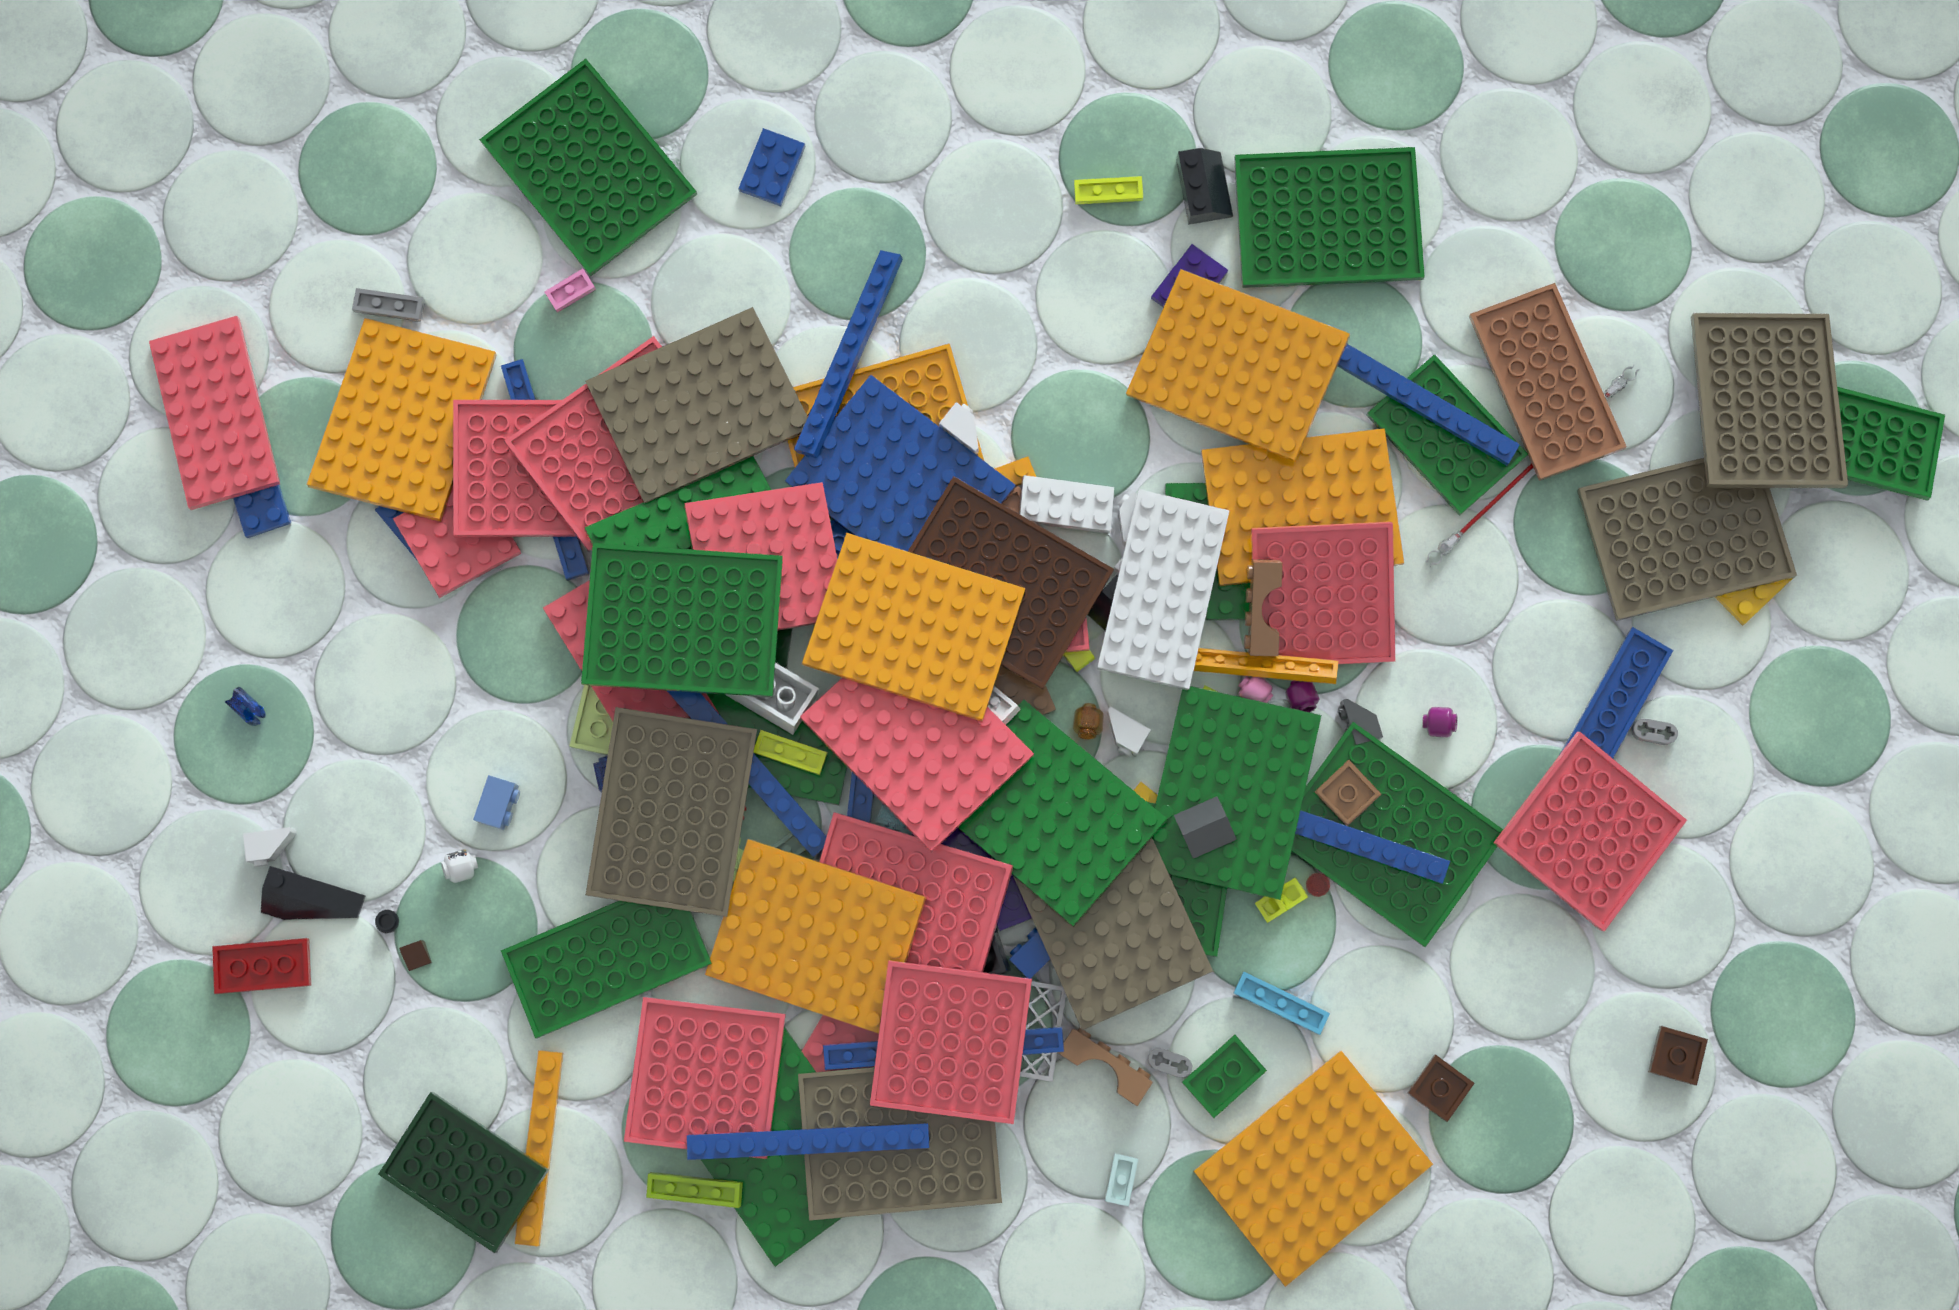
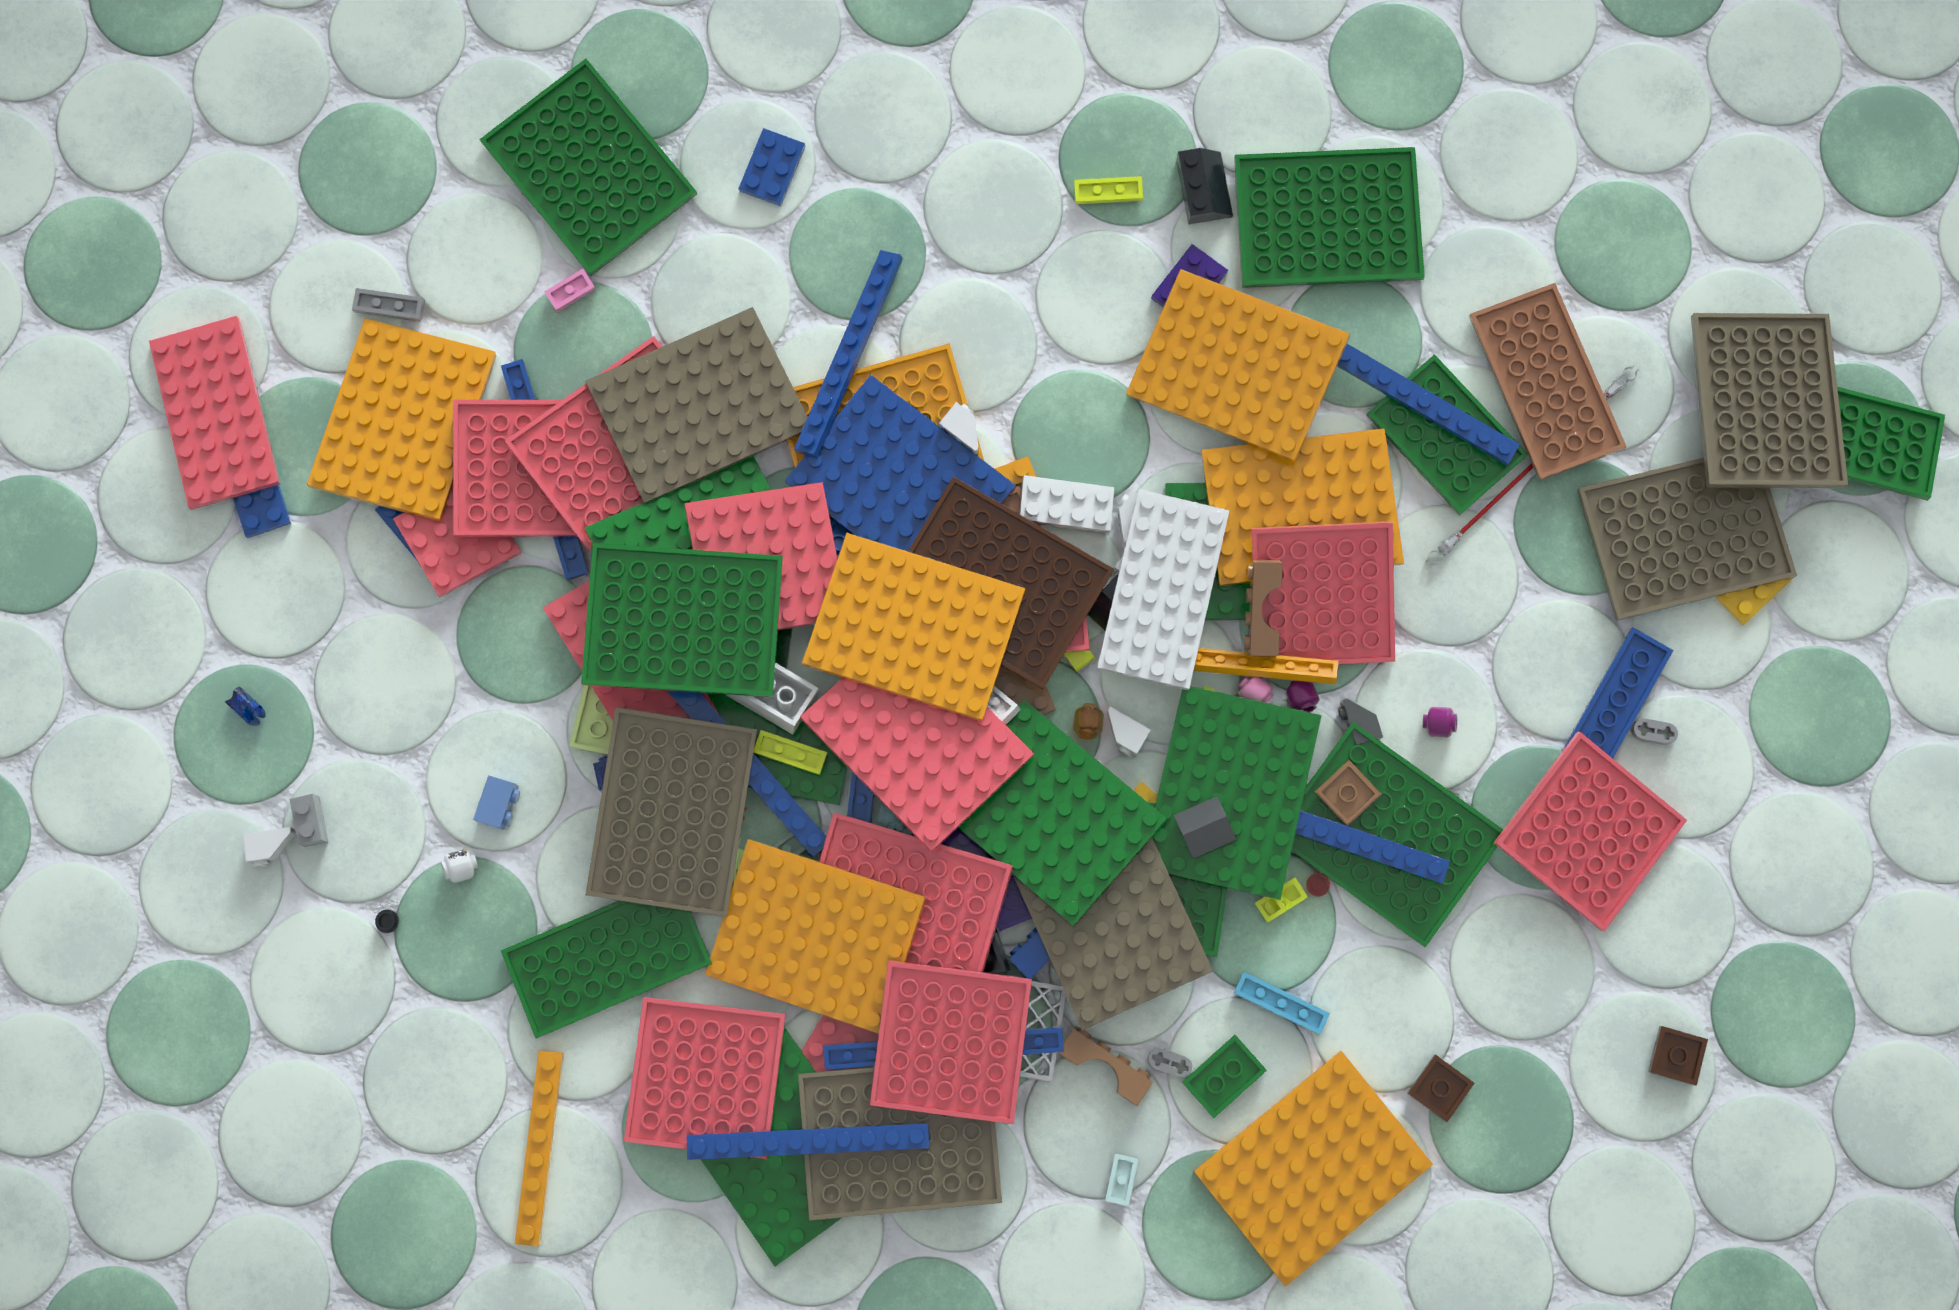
red plate [212,938,311,994] -> none
black wedge [261,866,366,920] -> none
dark green plate [378,1092,549,1253] -> none
reddish brown slope [399,940,432,971] -> none
lime plate [646,1172,743,1208] -> none
none -> light grey brick [289,794,328,847]

